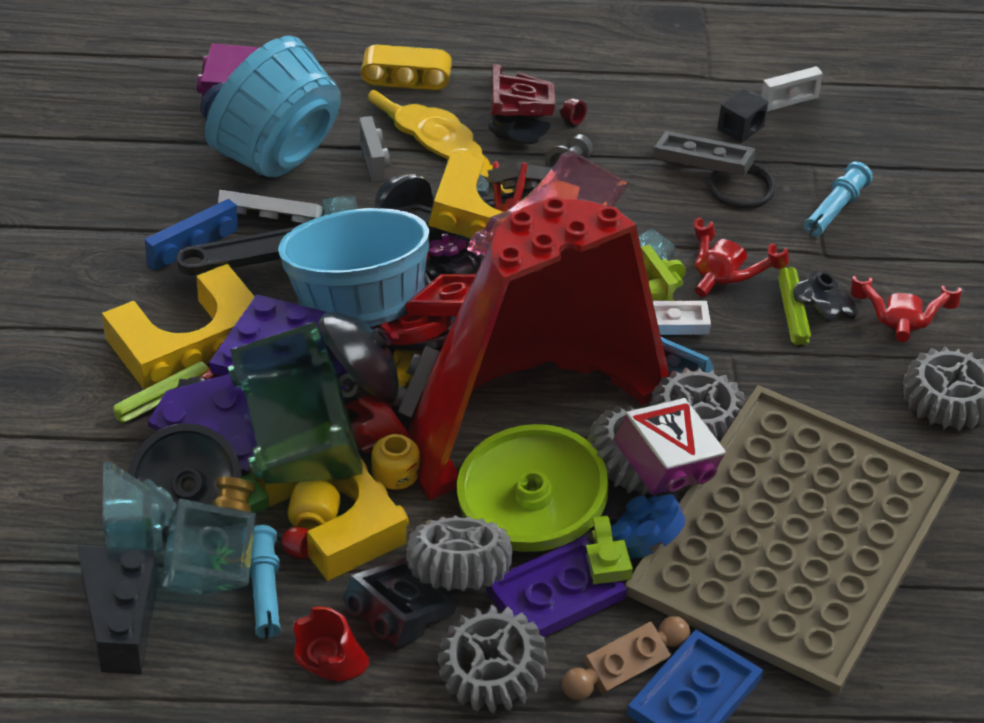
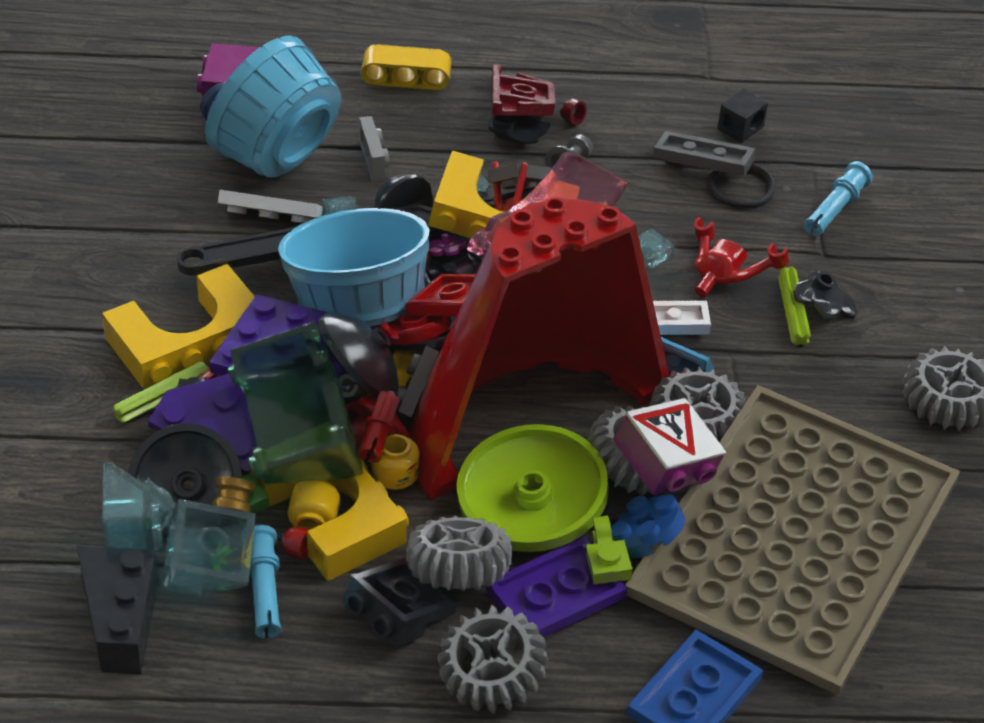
blue plate [145,199,238,272] -> none
red hair [292,606,370,682] -> none
yellow piece [367,90,514,194] -> none
medium nougat plate [562,616,690,700] -> none
lime hips [641,244,686,301] -> none
white plate [761,66,823,111] -> none
red piece [850,276,962,342] -> none
none -> red axle [358,391,399,463]

